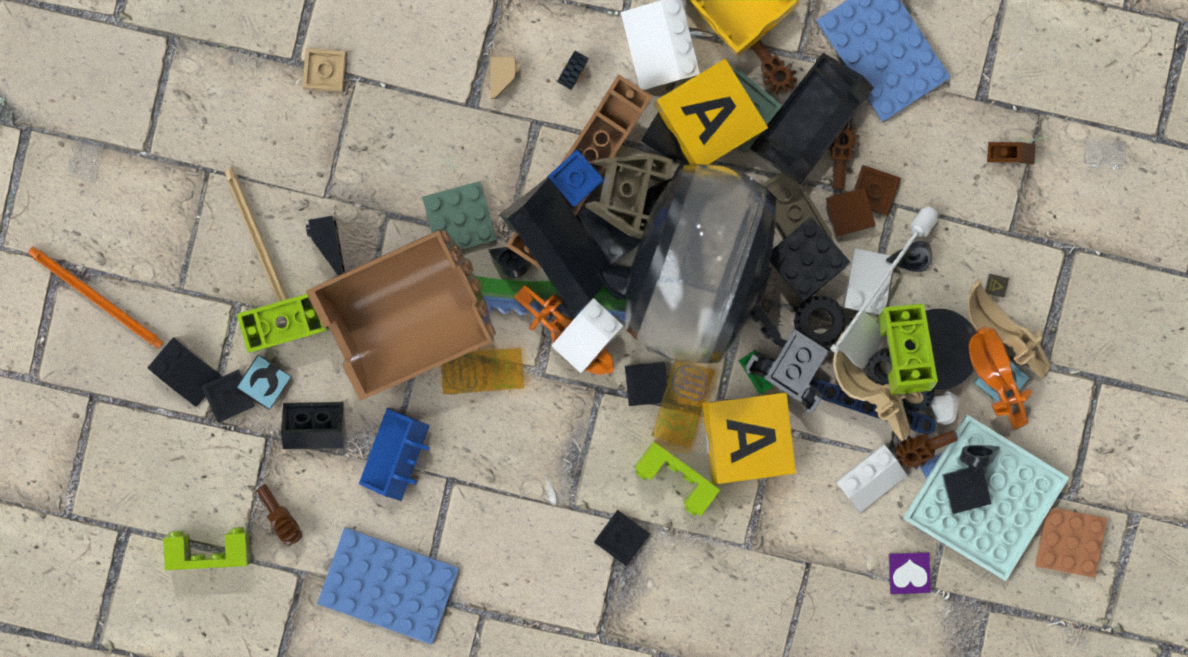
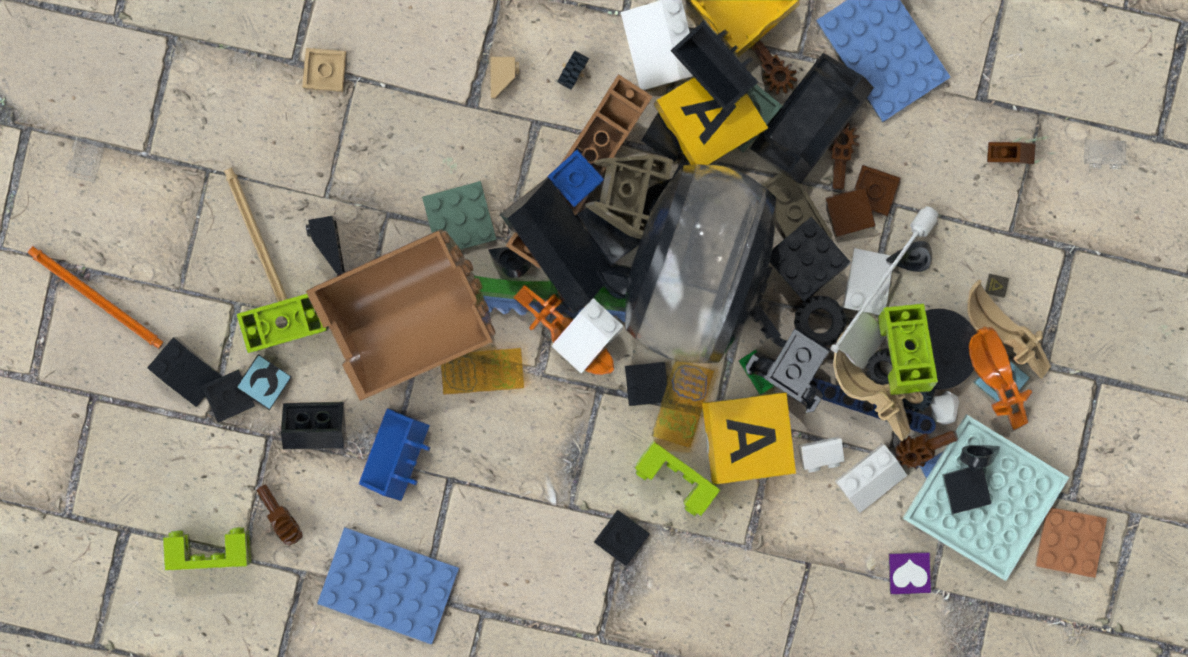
none -> black piece [670,21,759,112]
none -> white slope [798,437,844,472]

